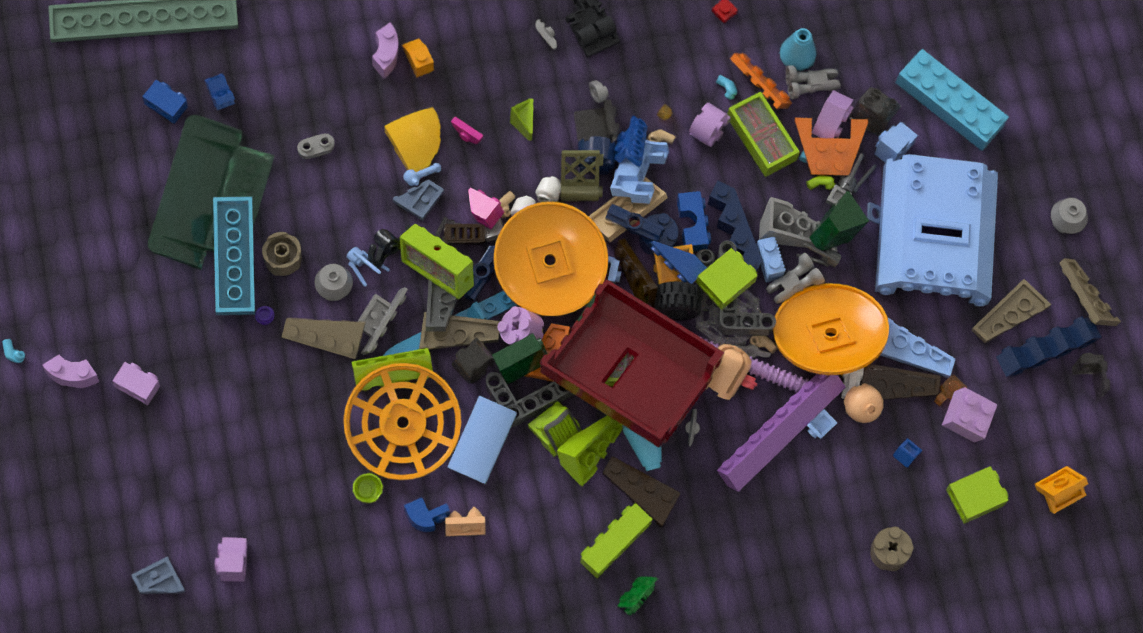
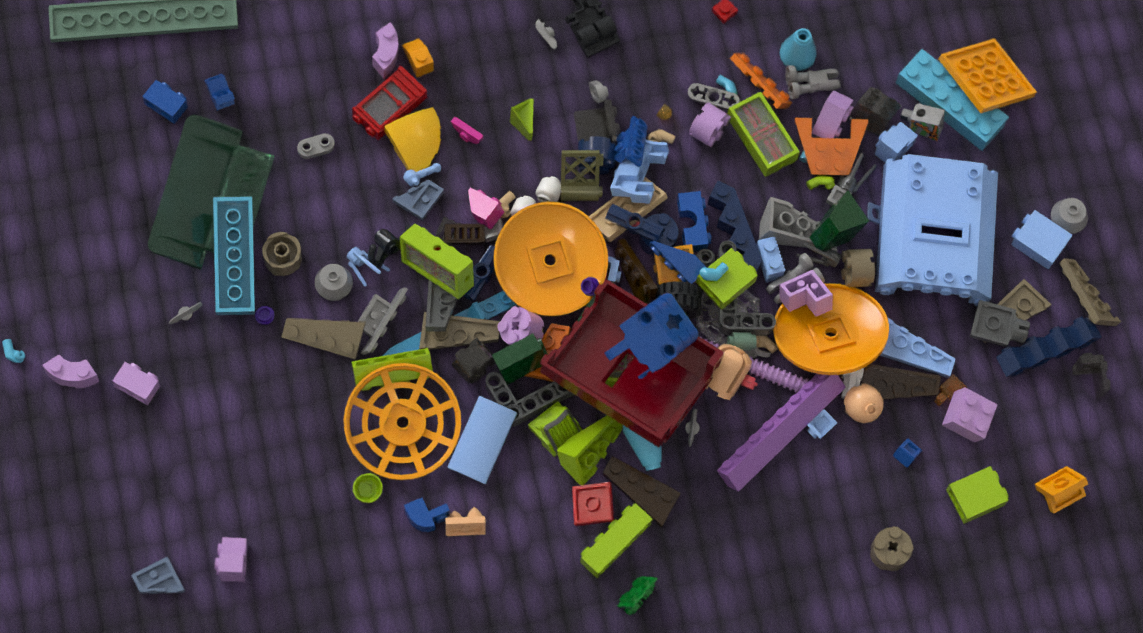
none -> light grey piece [169,302,202,324]
none -> red door [352,66,427,140]
none -> red plate [572,482,614,526]
none -> dark purple plate [581,277,599,296]
none -> blue piece [605,293,699,379]
none -> light grey beam [688,83,741,111]
none -> medium azure arm [699,262,729,281]
none -> sand green brick [727,332,757,351]
none -> lavender brick [780,270,833,317]
none -> dark tan brick [841,249,875,287]
none -> light grey torso [900,104,945,142]
none -> light orange plate [938,38,1037,113]
none -> dark grey plate [970,300,1030,347]
none -> light blue brick [1011,210,1072,270]

